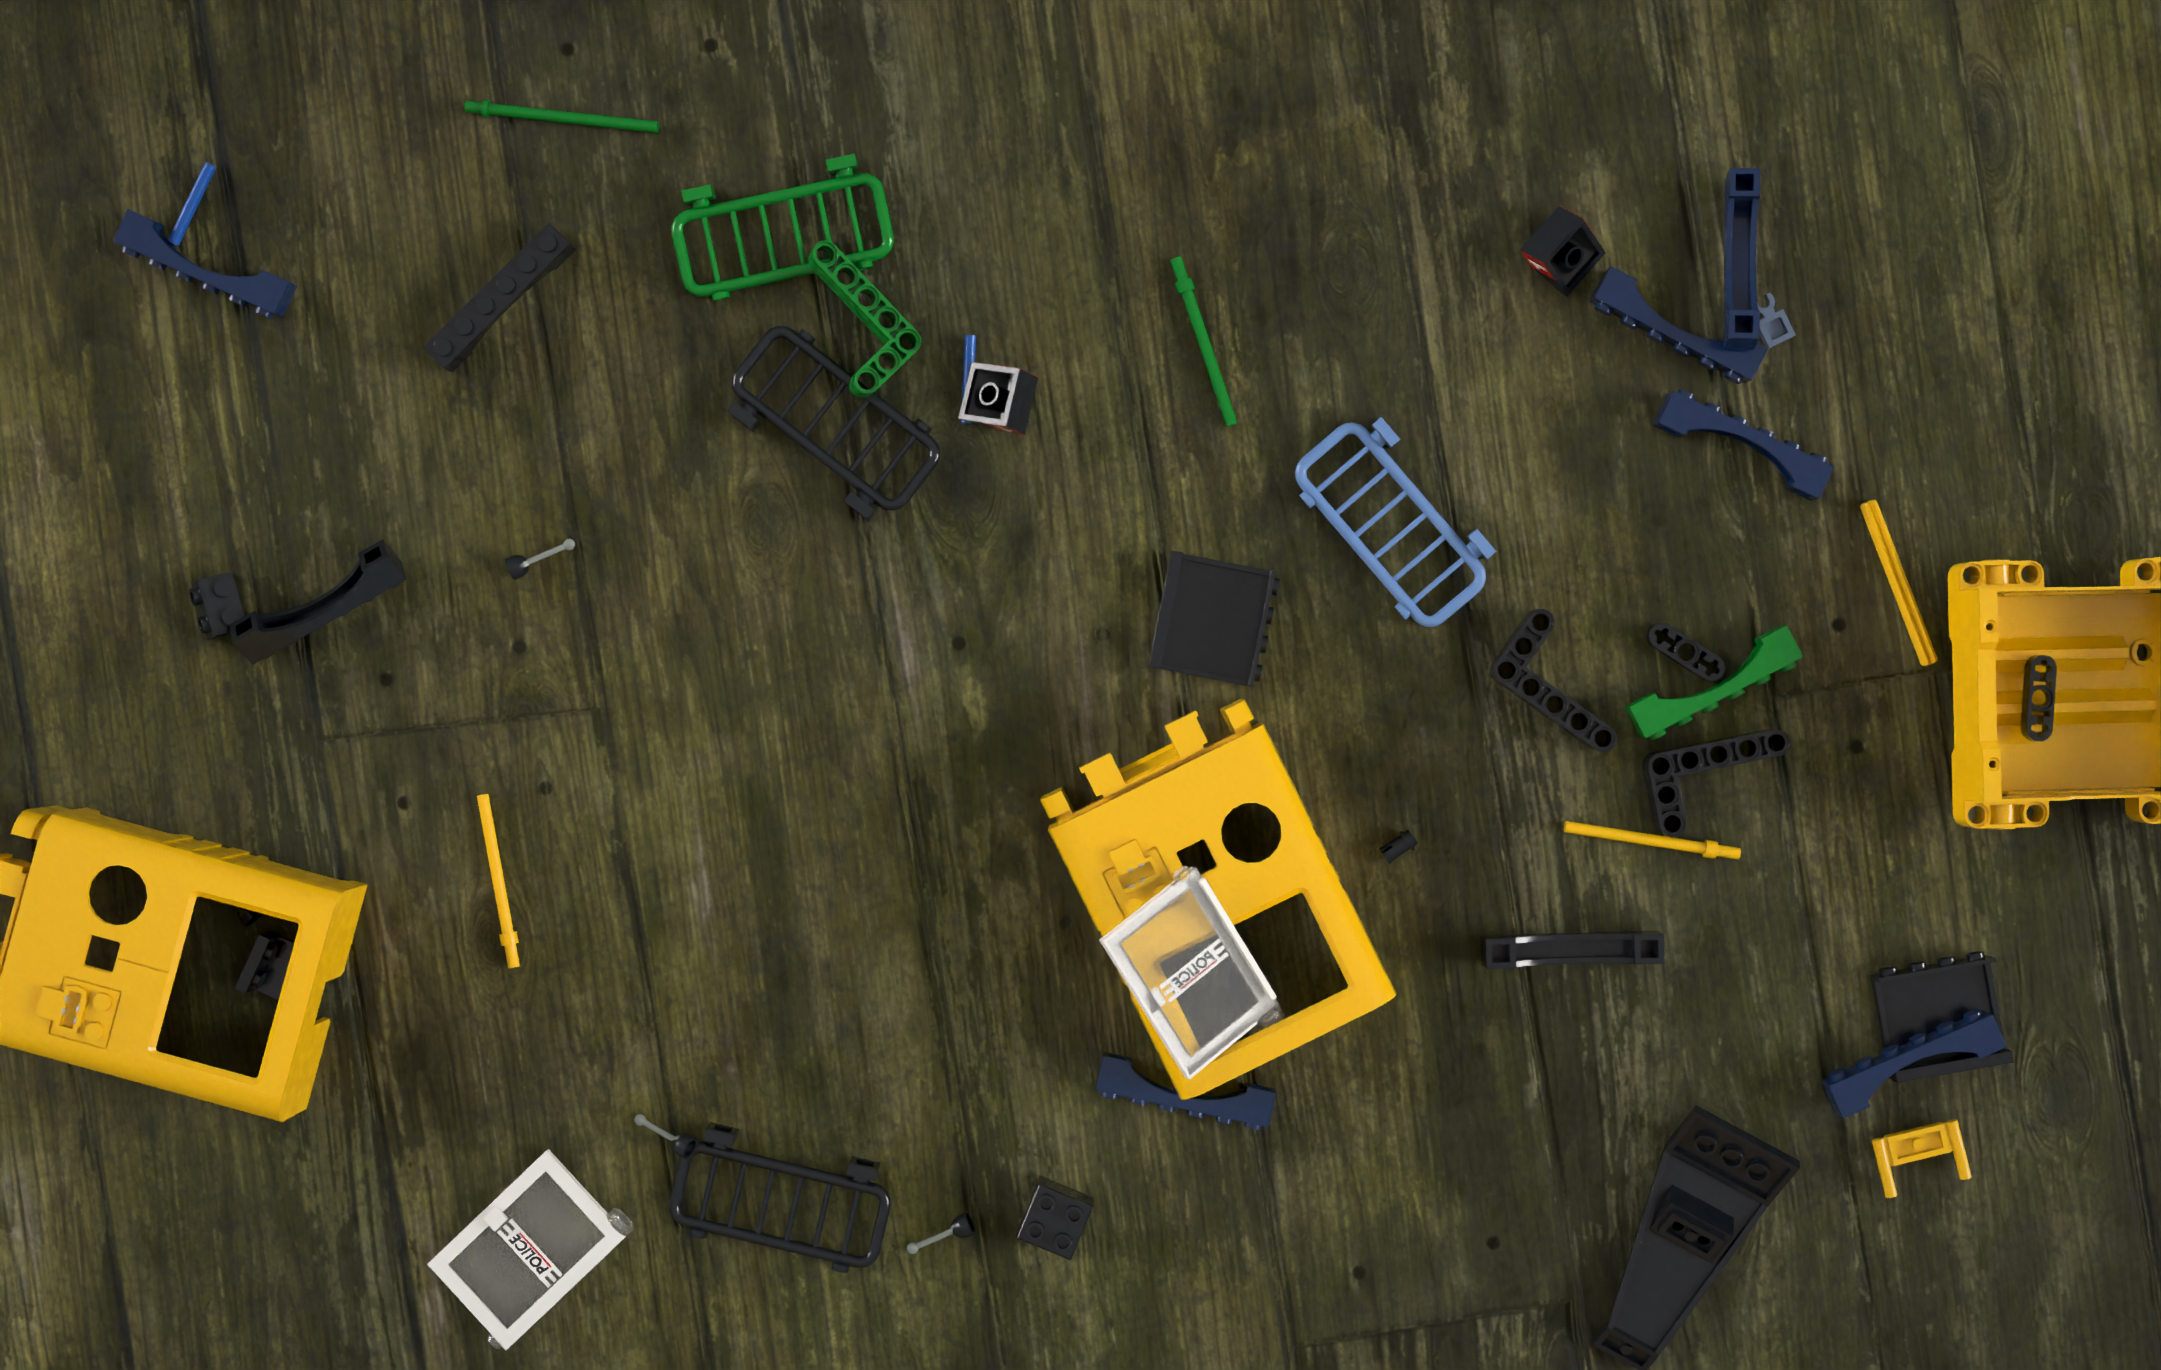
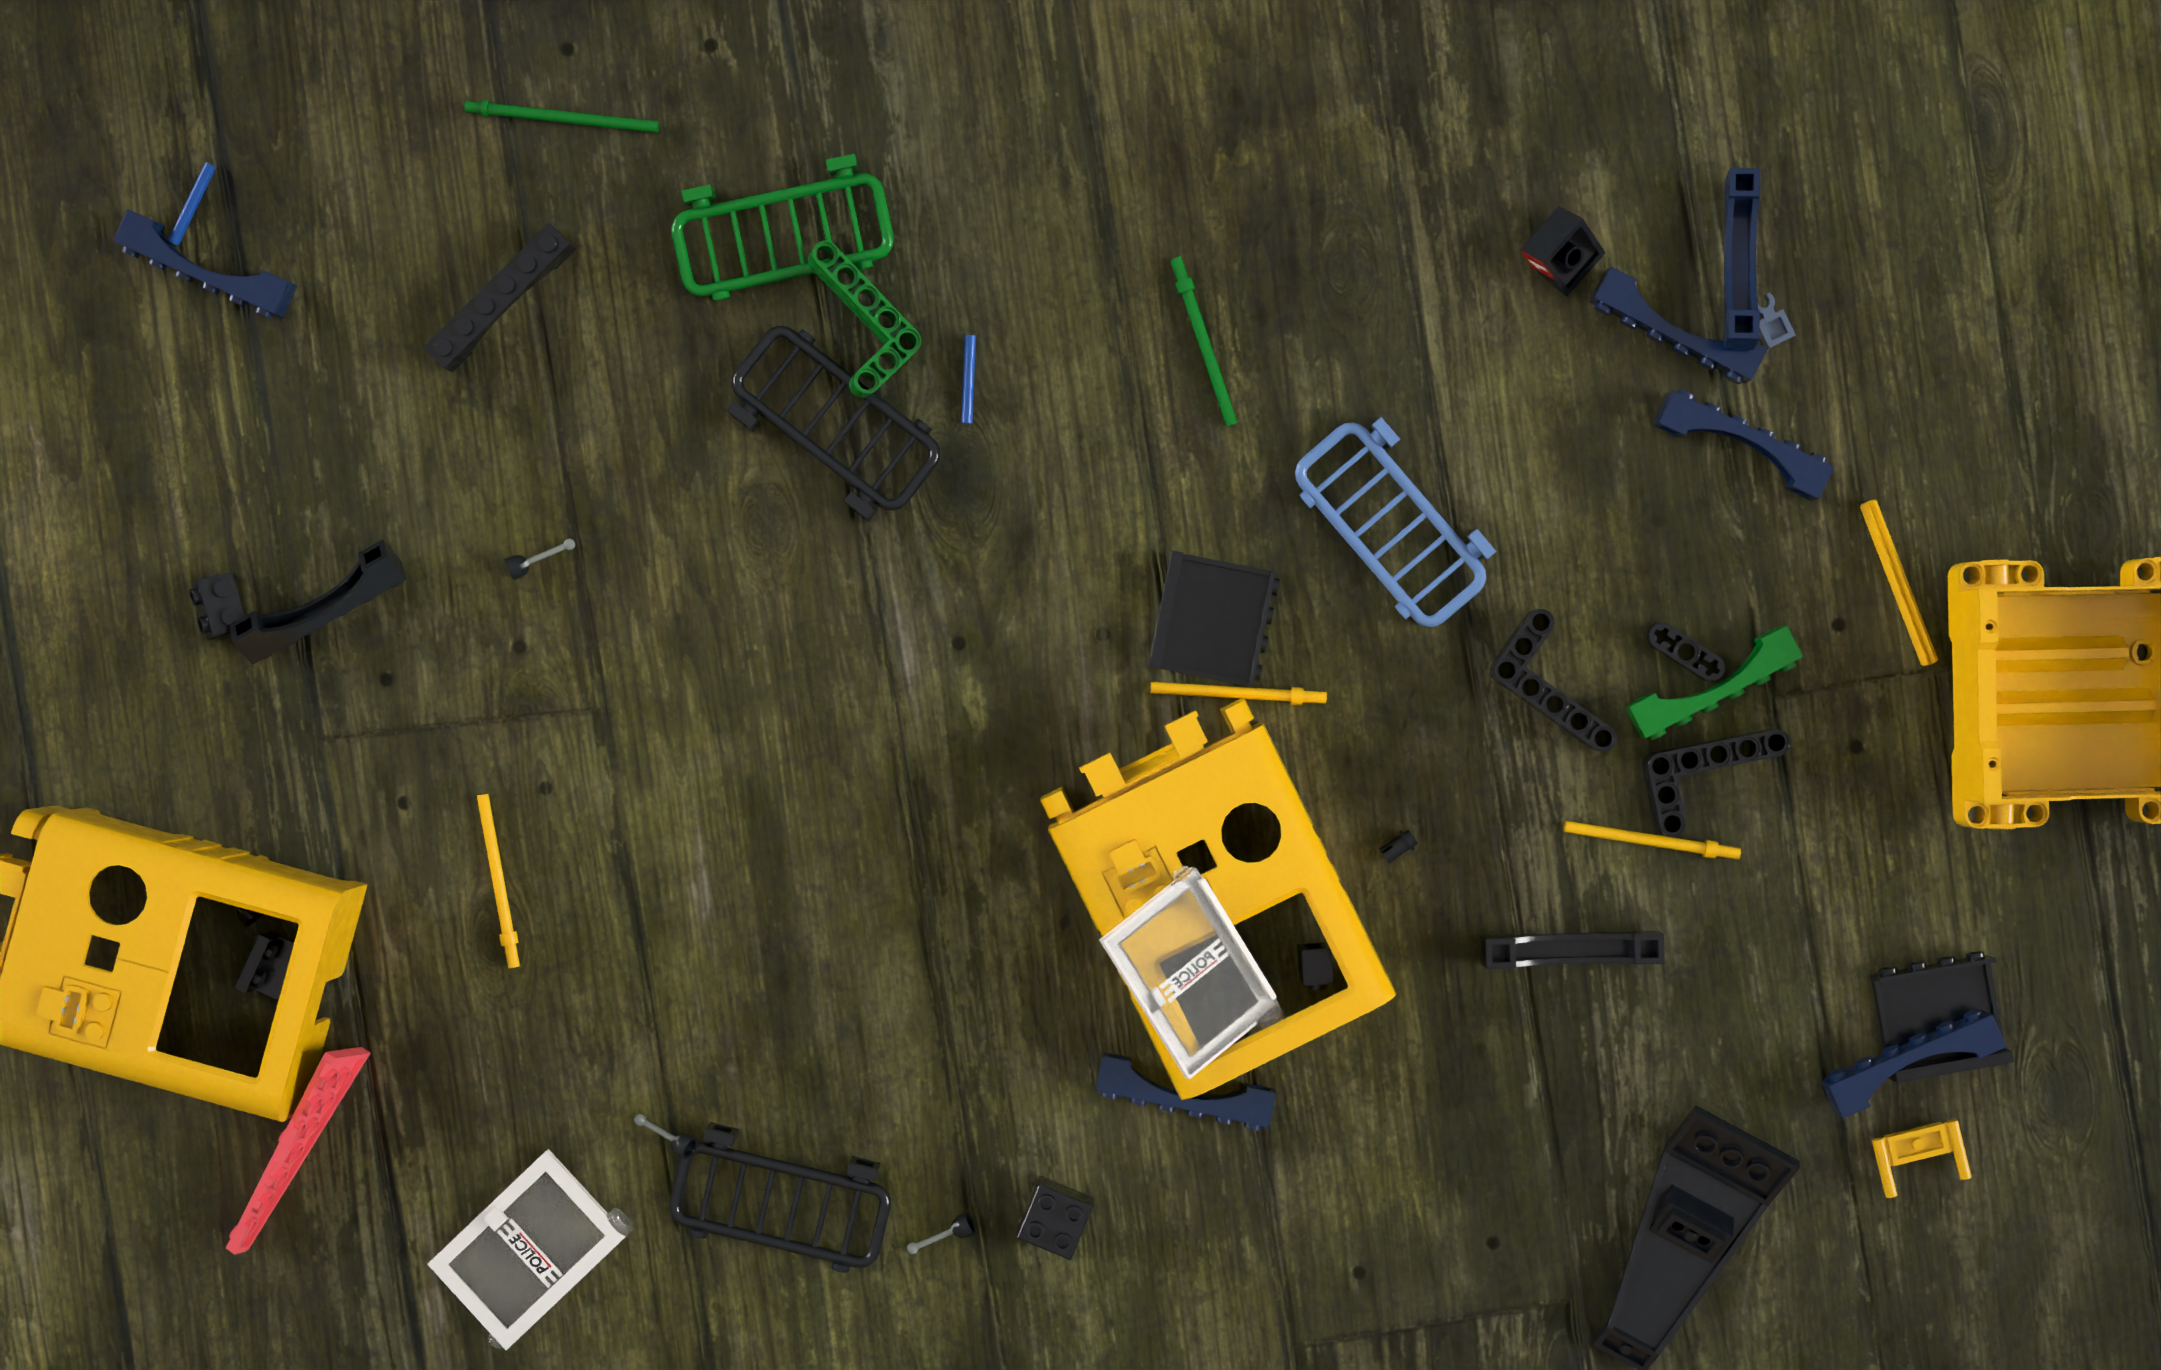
black slope [958,362,1038,435] -> none
black beam [2021,655,2057,741] -> none
none -> coral wing [226,1047,371,1255]
none -> yellow bar [1150,682,1327,705]
none -> black brick [1297,942,1334,990]

